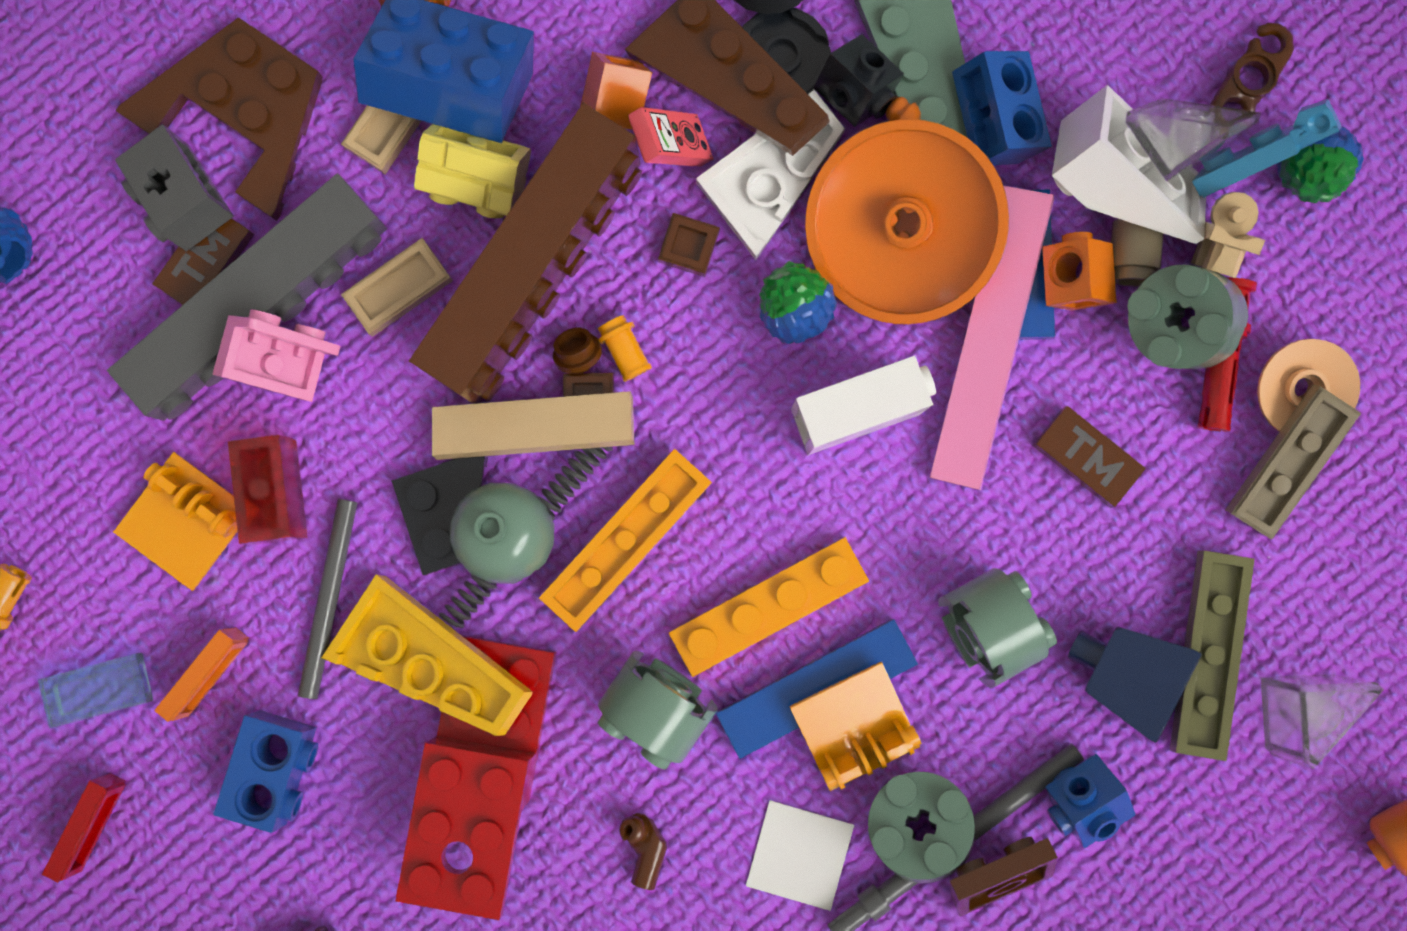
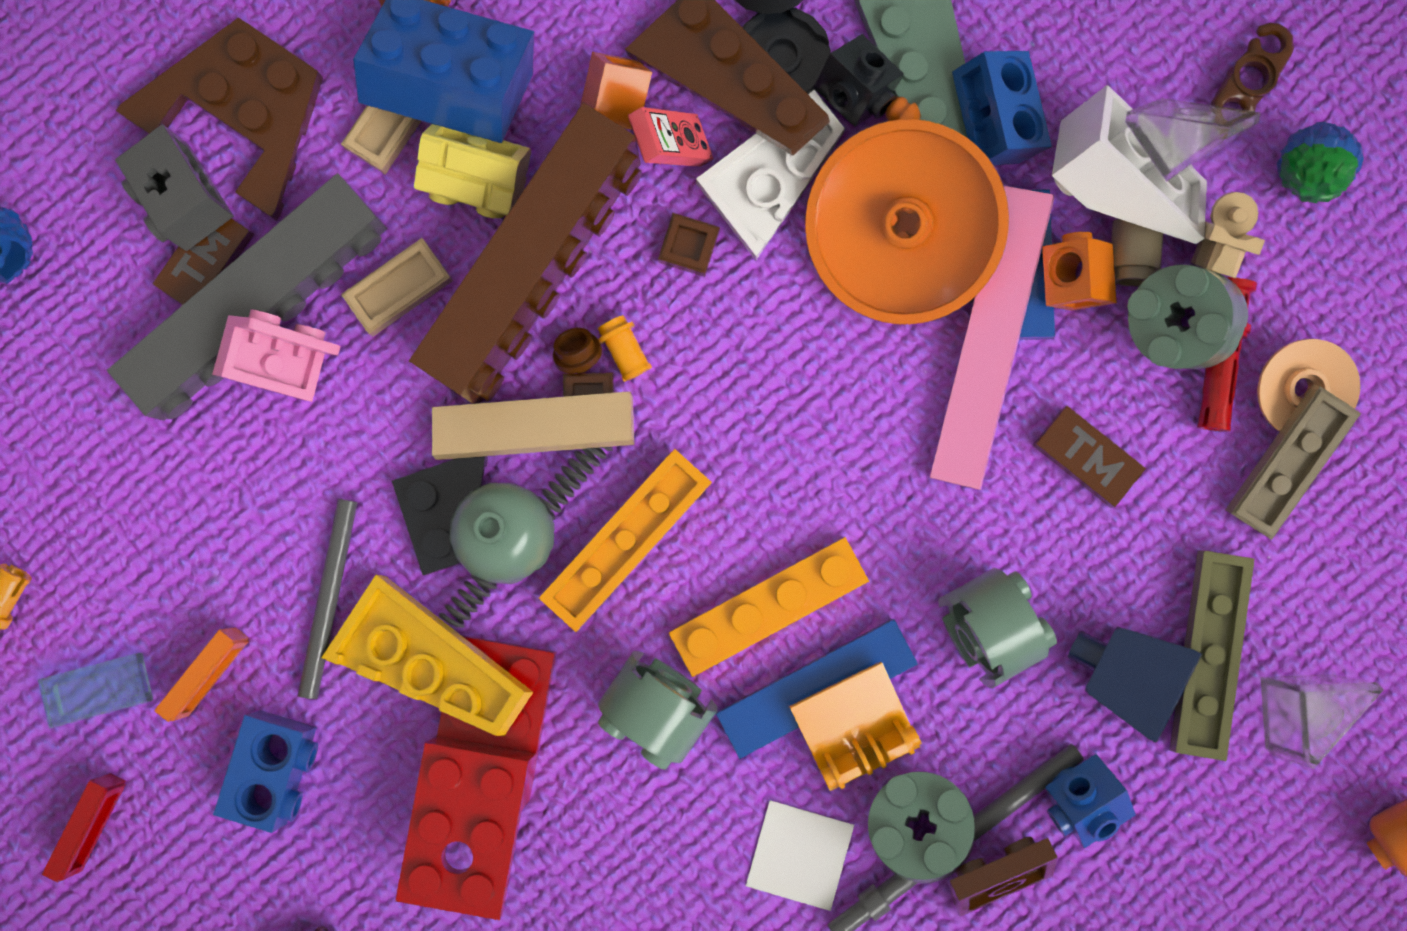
light orange hinge [113,452,253,591] -> none
clear red brick [228,435,308,545] -> none
reddish brown arm [619,813,667,890] -> none
piece [759,261,837,344] -> none
white brick [791,356,936,455] -> none
dark azure hinge [1192,99,1342,198] -> none

